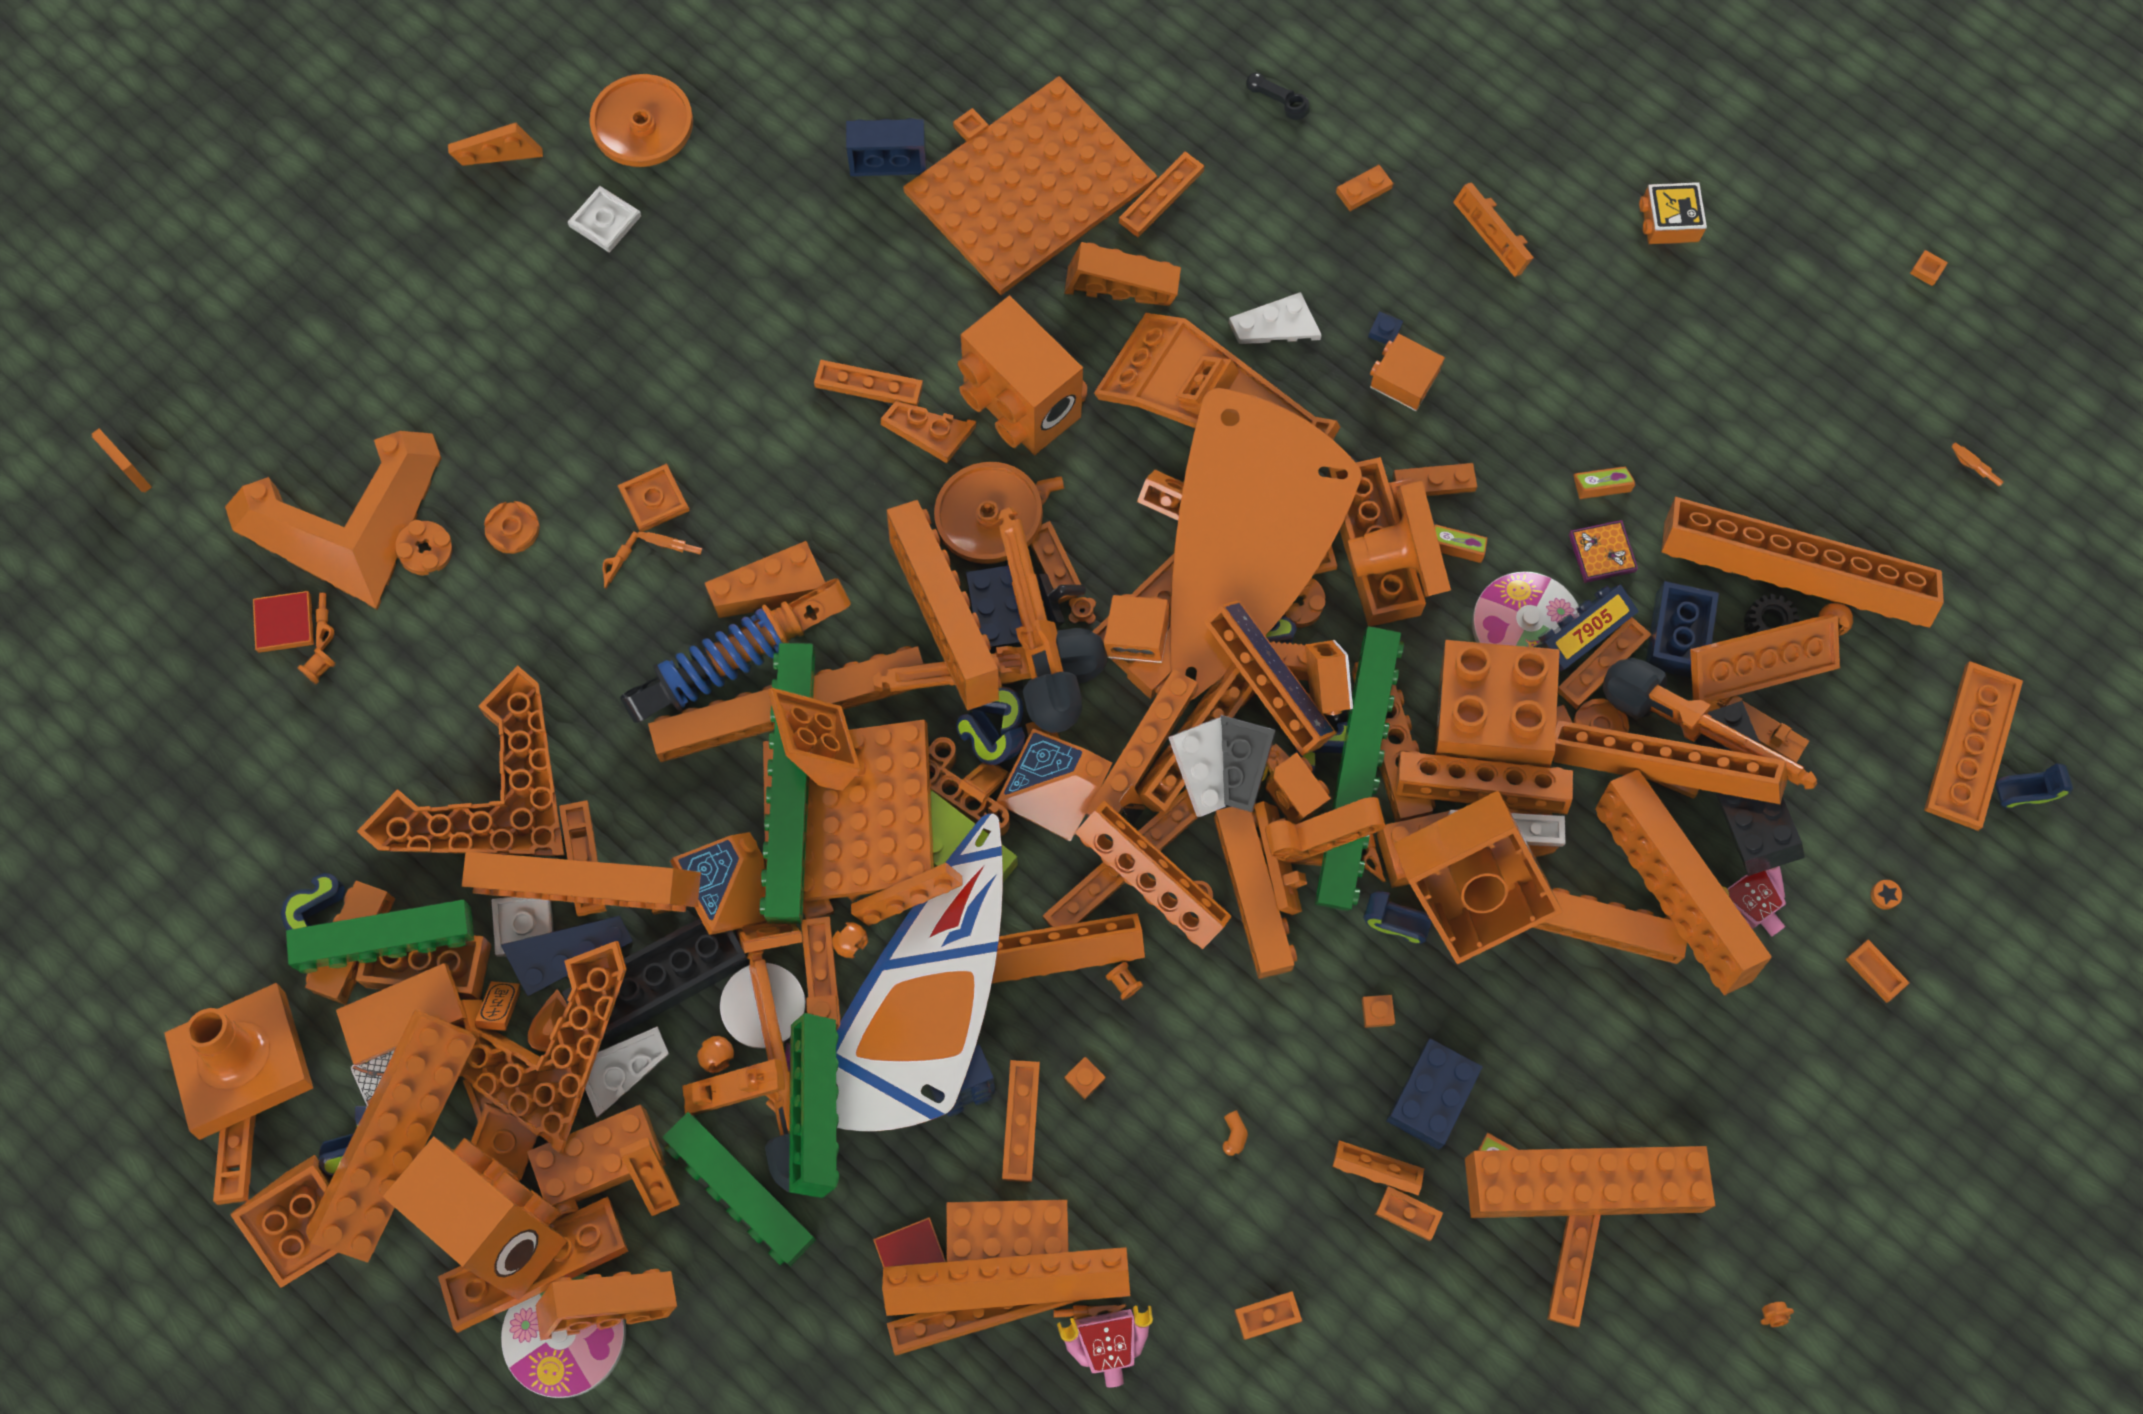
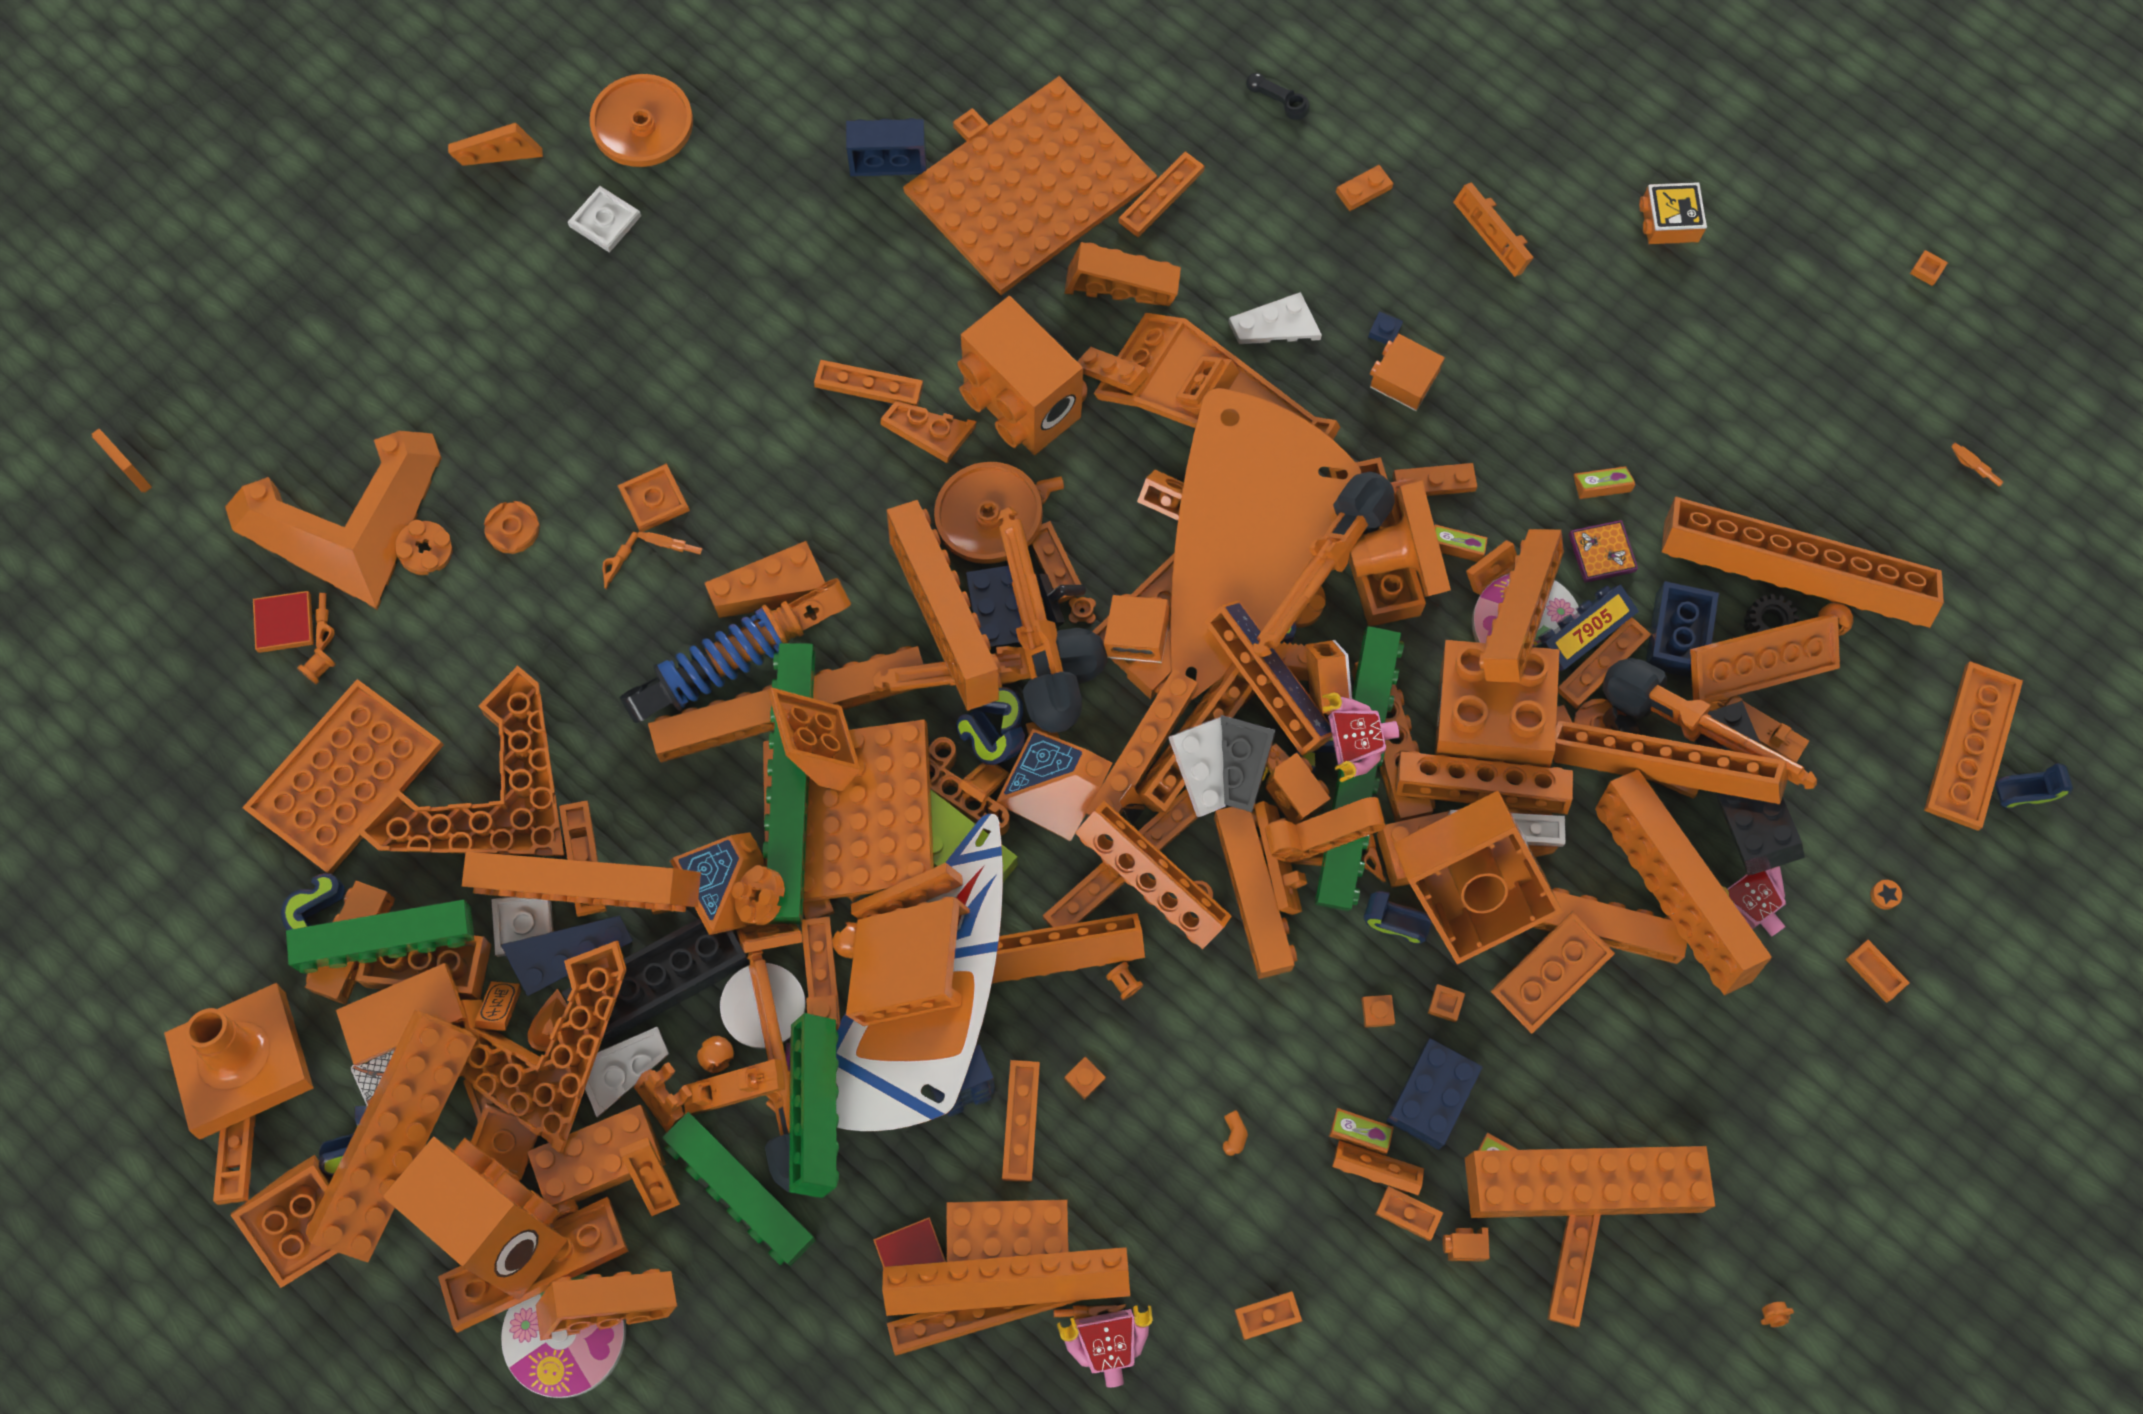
none -> orange plate [242,679,444,874]
none -> orange plate [634,1062,693,1132]
none -> orange plate [732,865,785,925]
none -> orange panel [846,897,970,1026]
none -> orange plate [1077,347,1149,393]
none -> orange piece [1253,471,1395,657]
none -> torso [1322,692,1399,782]
none -> slope [1329,1108,1394,1155]
none -> orange plate [1428,984,1465,1022]
none -> orange brick [1443,1228,1490,1261]
none -> orange plate [1466,540,1517,595]
none -> orange brick [1479,529,1564,682]
none -> orange tile [1490,911,1615,1034]
none -> black piece [1603,706,1643,735]

